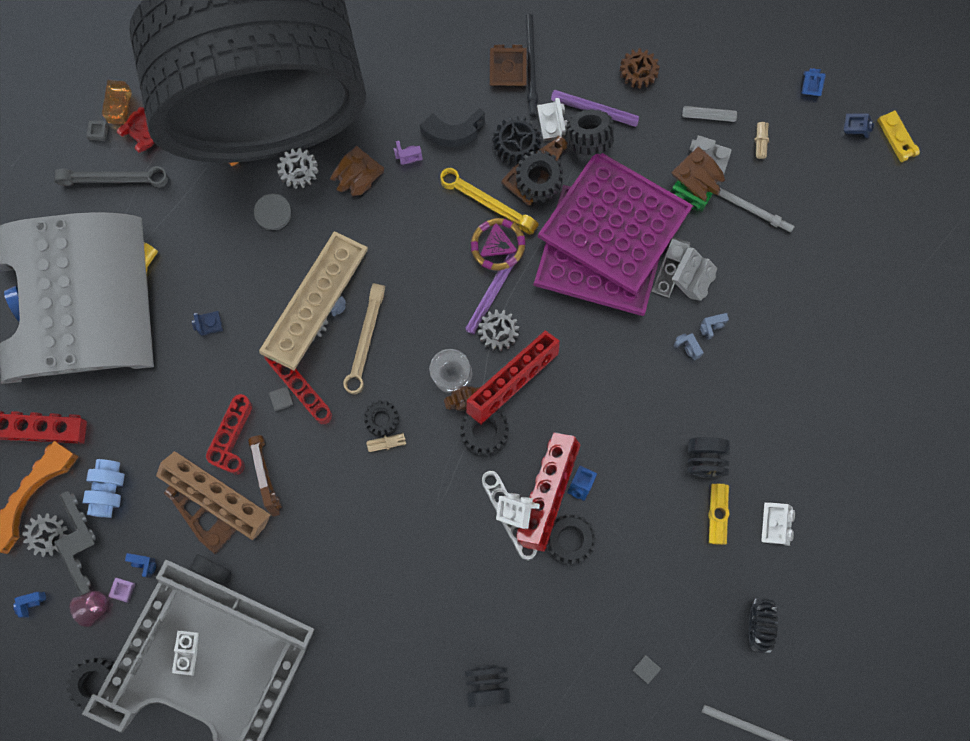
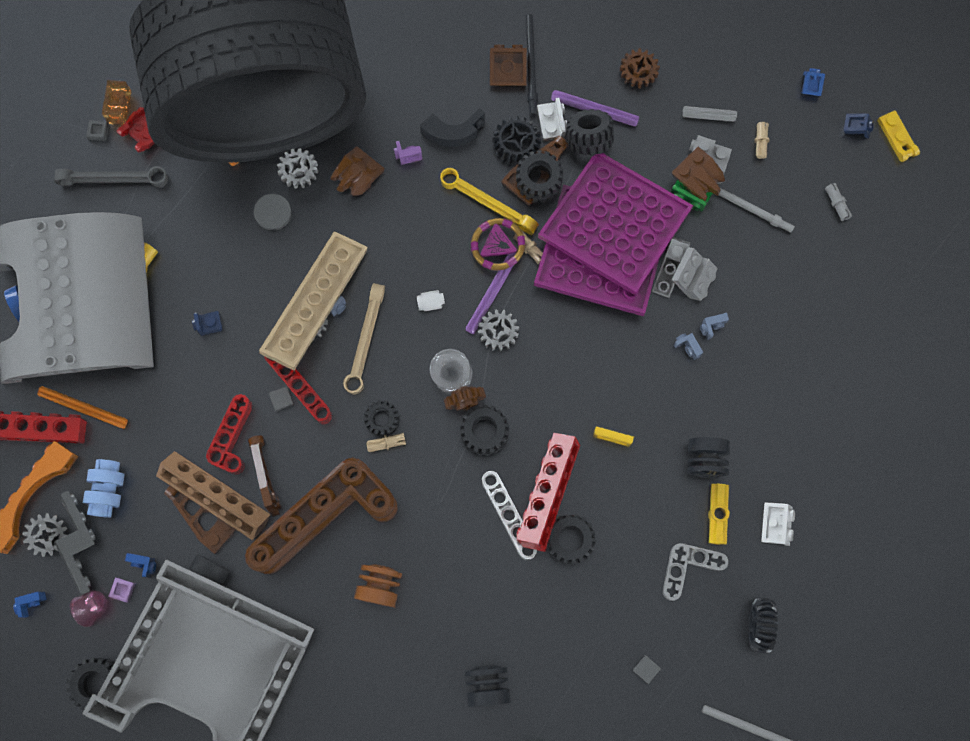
white slope [172,631,199,676] -> none
red brick [467,330,560,424] -> none
white bracket [496,493,540,528] -> none
blue bracket [567,466,597,501] -> none
none -> orange axle [37,386,128,429]
none -> reddish brown beam [245,458,398,575]
none -> dark orange wheel [354,564,402,608]
none -> white brick [417,290,445,312]
none -> tan pin [513,230,543,265]
none -> yellow tile [593,427,634,447]
none -> light grey beam [663,543,728,601]
none -> light grey pin [825,183,852,221]

